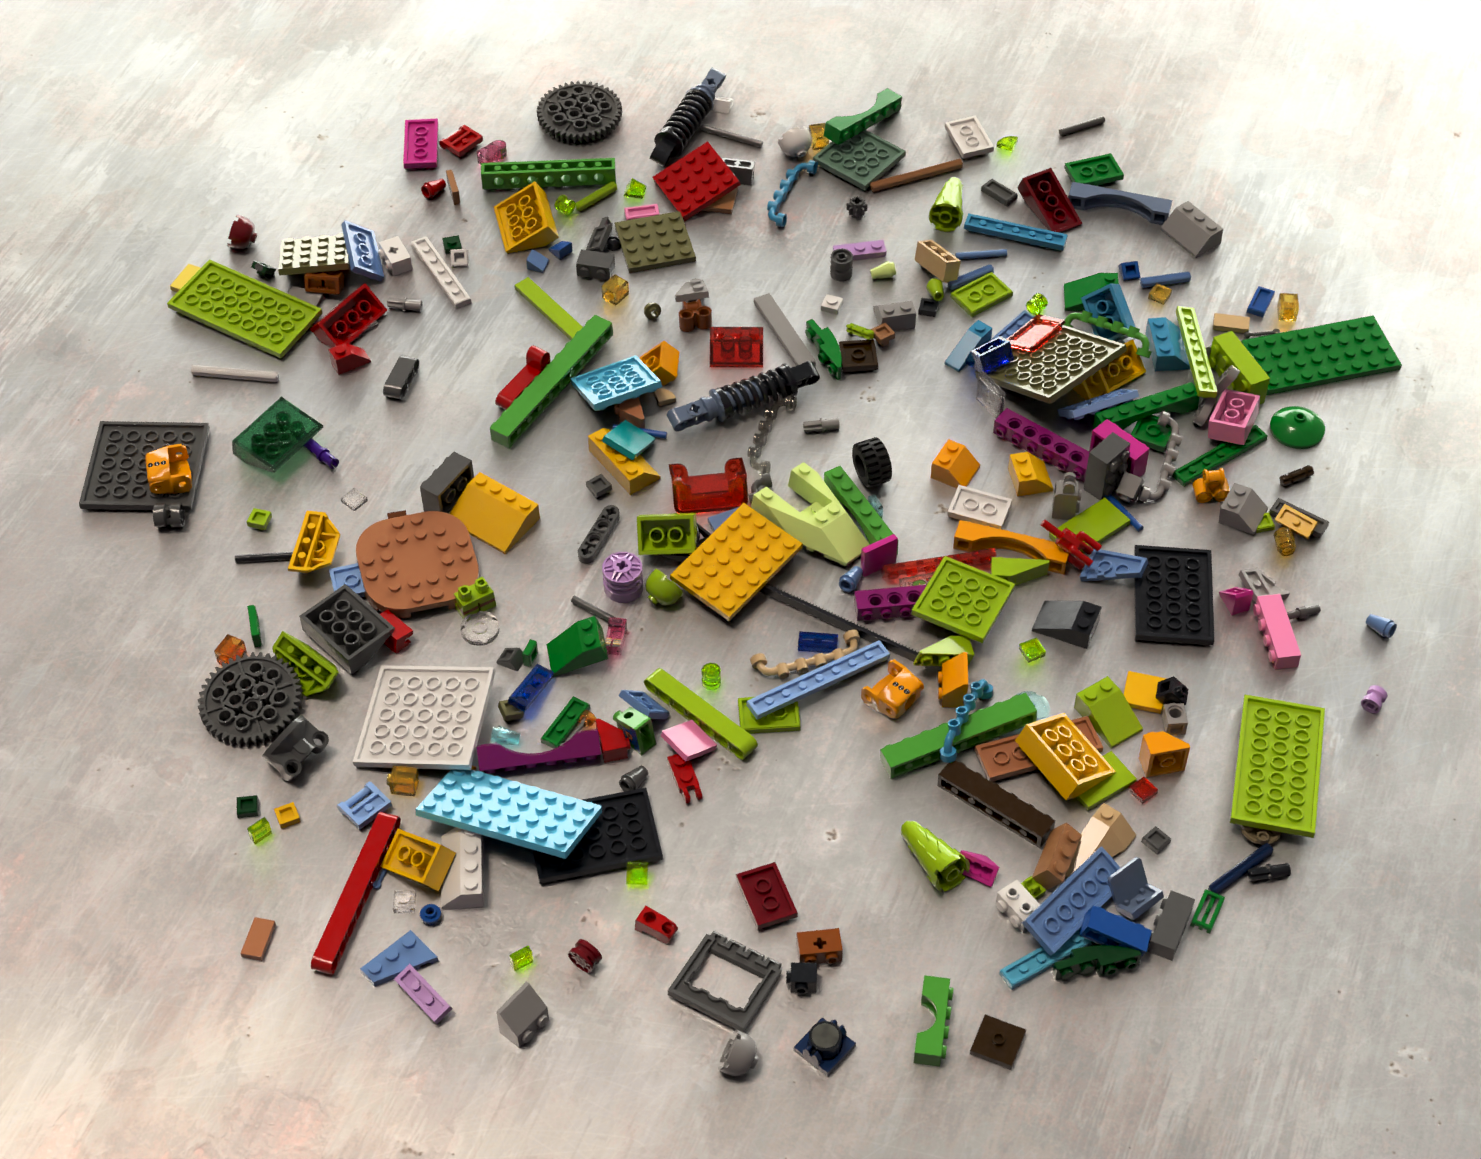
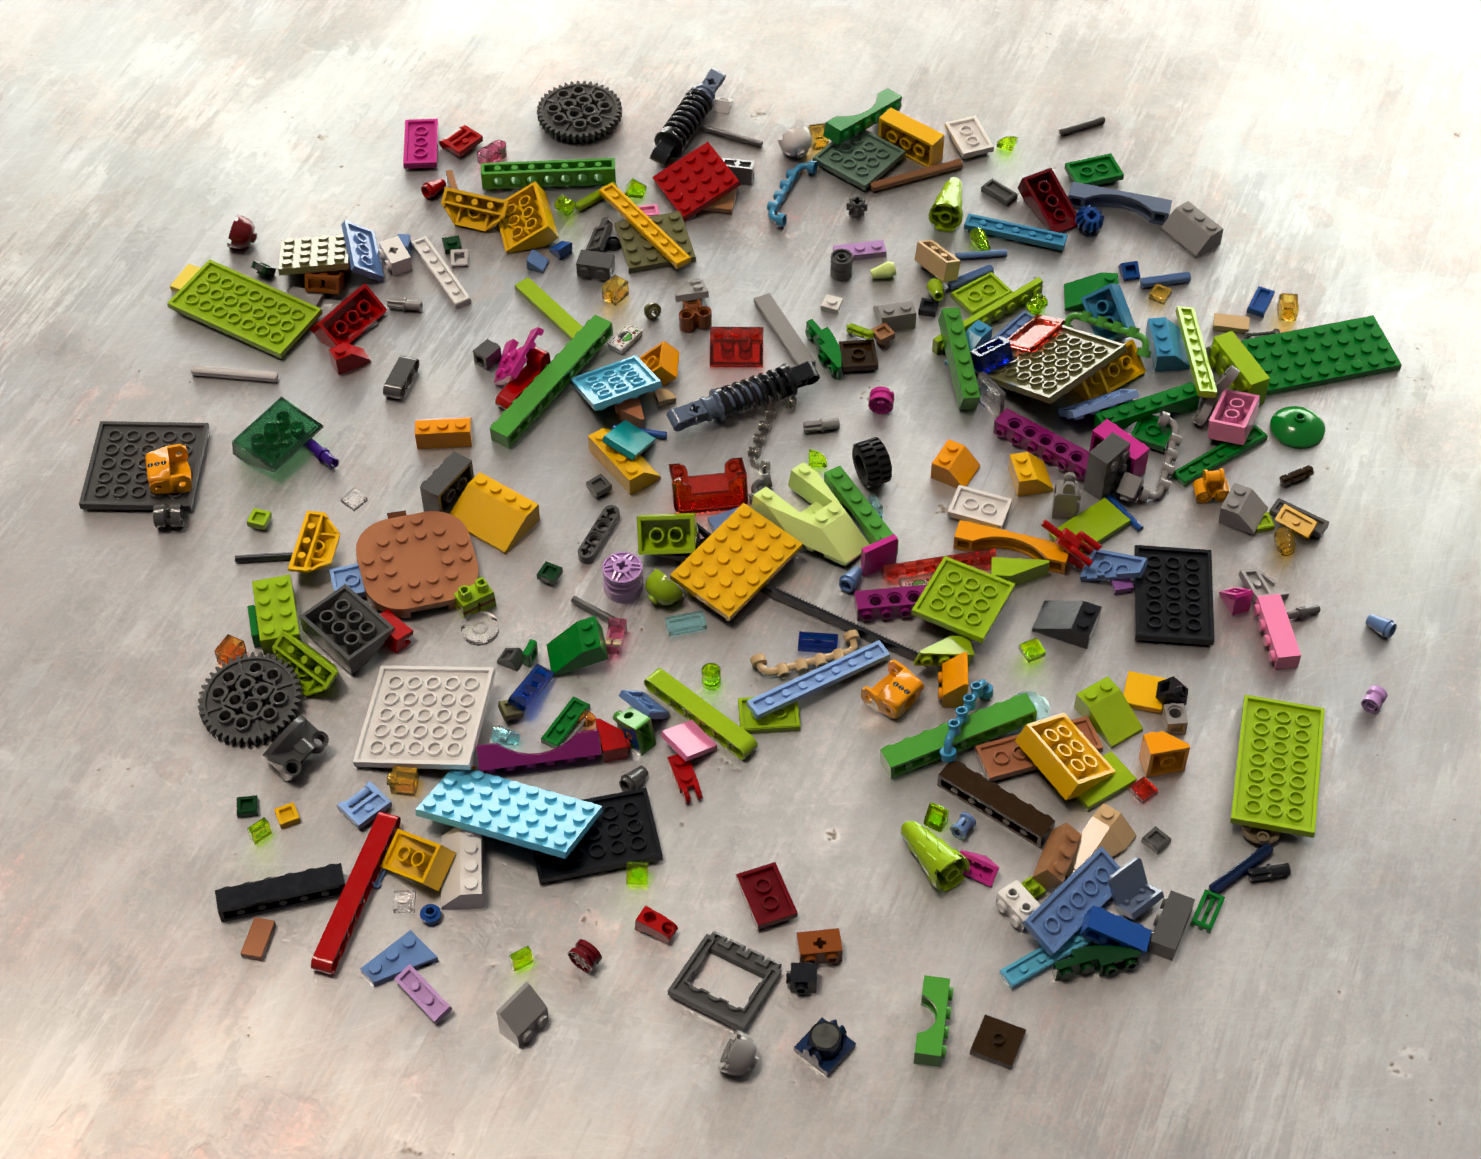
none -> black brick [215,863,345,922]
none -> lime brick [252,574,302,655]
none -> medium blue slope [397,234,412,255]
none -> light orange slope [415,417,472,449]
none -> yellow wedge [441,187,509,232]
none -> dark grey brick [473,339,501,371]
none -> dark pink wing [494,326,544,386]
none -> dark green plate [536,561,563,586]
none -> yellow tile [599,183,691,269]
none -> white tile [607,322,643,355]
none -> clear light blue tile [665,610,707,636]
none -> clear neon green tile [809,449,827,467]
none -> dark pink wheel [868,386,895,414]
none -> yellow brick [878,108,944,168]
none -> clear neon green slope [923,802,949,832]
none -> lime plate [932,277,1043,355]
none -> bright green brick [938,307,981,410]
none -> medium blue bush [950,812,976,840]
none -> clear neon green cone [969,227,991,251]
none -> blue gear [1075,205,1104,235]
none -> medium lavender tile [1109,578,1134,594]

